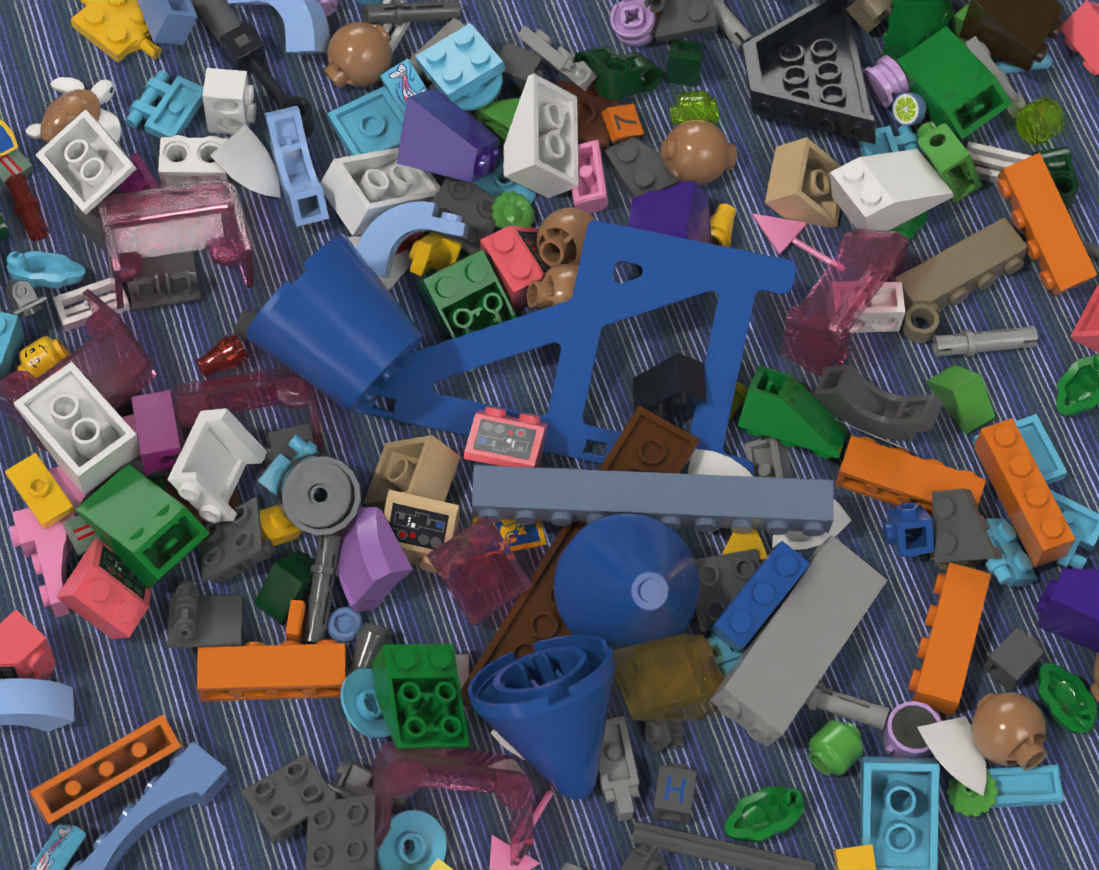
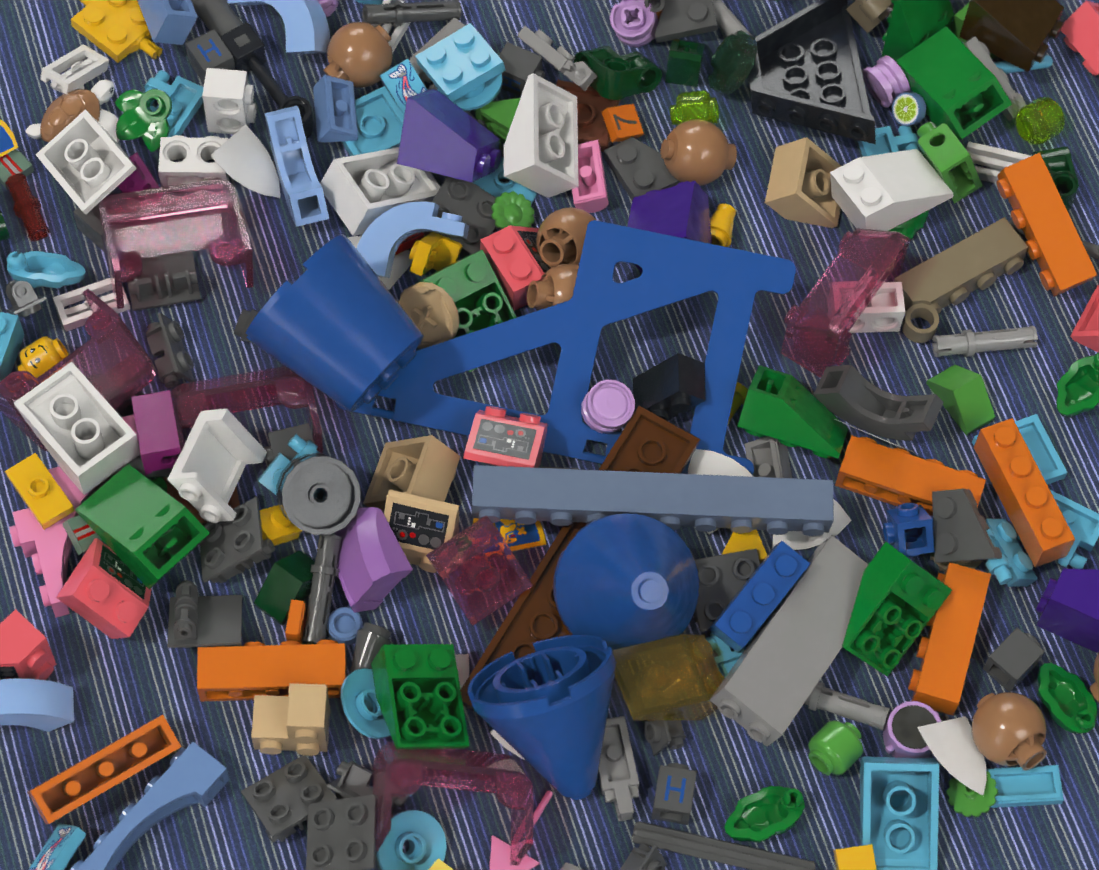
clear red cone [195,334,250,378] -> none
bright pink piece [752,213,847,274] -> none
none -> white tile [41,44,109,94]
none -> green plate [115,89,172,152]
none -> dark grey hinge [146,313,195,388]
none -> dark grey brick [185,29,235,84]
none -> tan brick [251,683,330,756]
none -> medium blue slope [313,75,358,143]
none -> tan tile [397,282,459,349]
none -> lavender wheel [581,379,635,434]
none -> clear green tile [708,30,757,95]
none -> green slope [842,542,952,677]

